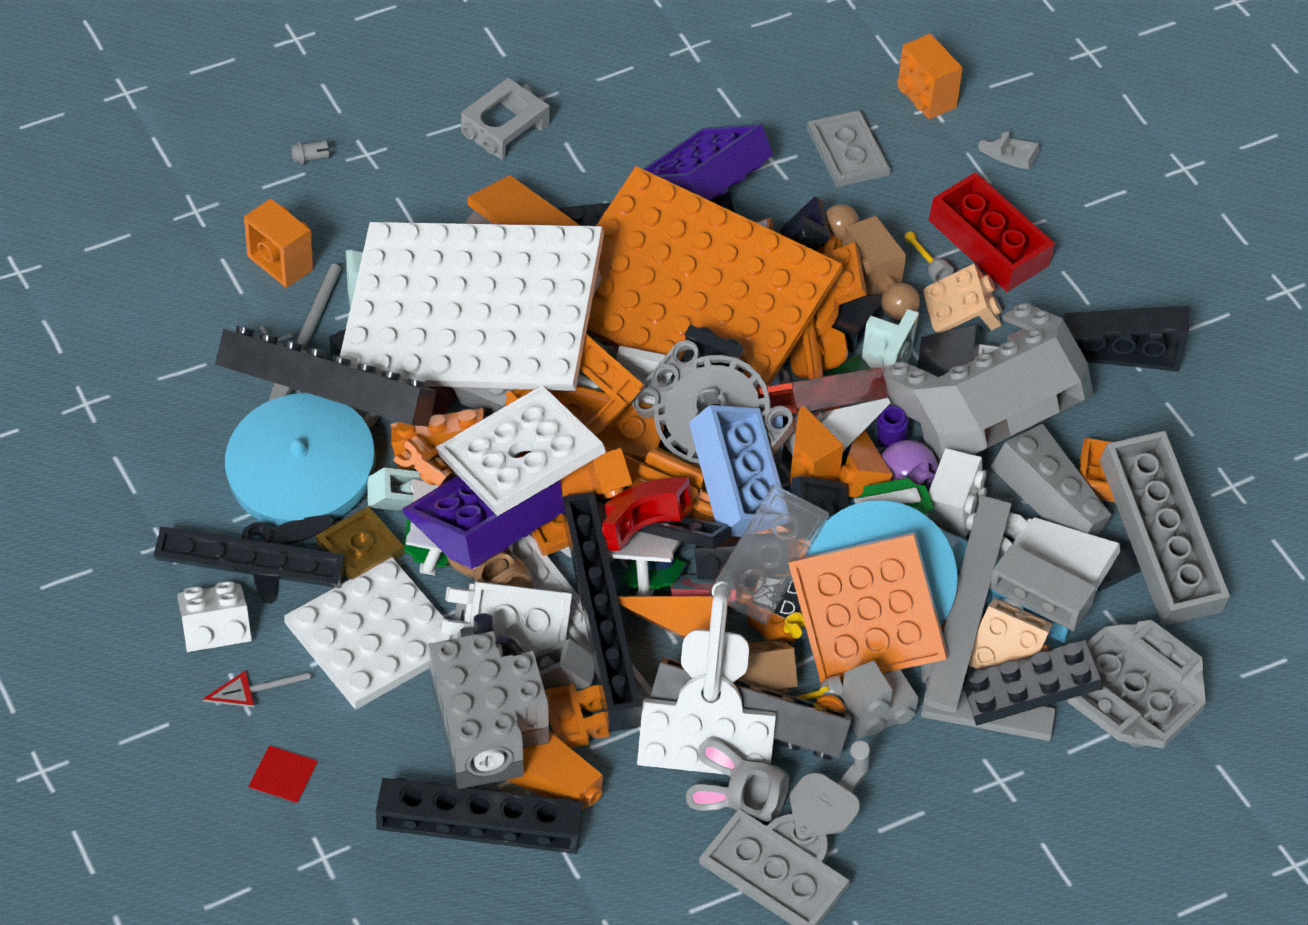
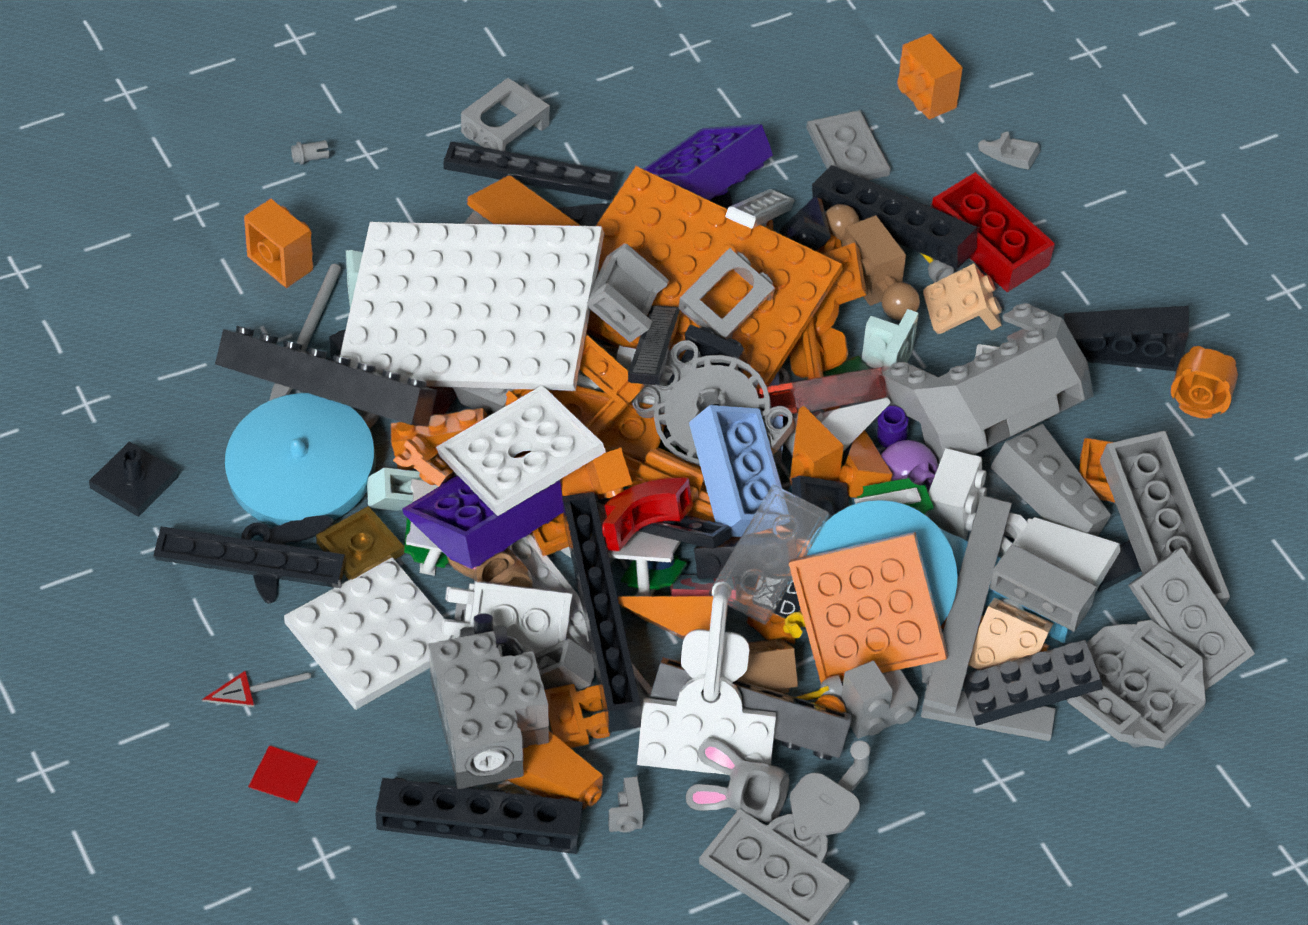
white bracket [177,581,252,652] -> none
black slope [831,294,884,353] -> none
black tile [917,325,980,377] -> none
none -> black tile [89,441,178,517]
none -> black plate [443,141,618,201]
none -> light grey panel [587,244,669,342]
none -> light grey bracket [608,777,643,833]
none -> tile [628,305,681,385]
none -> light grey panel [678,248,775,340]
none -> white tile [725,189,795,229]
none -> black brick [812,165,977,269]
none -> light grey plate [1128,548,1255,691]
none -> orange brick [1171,346,1238,418]

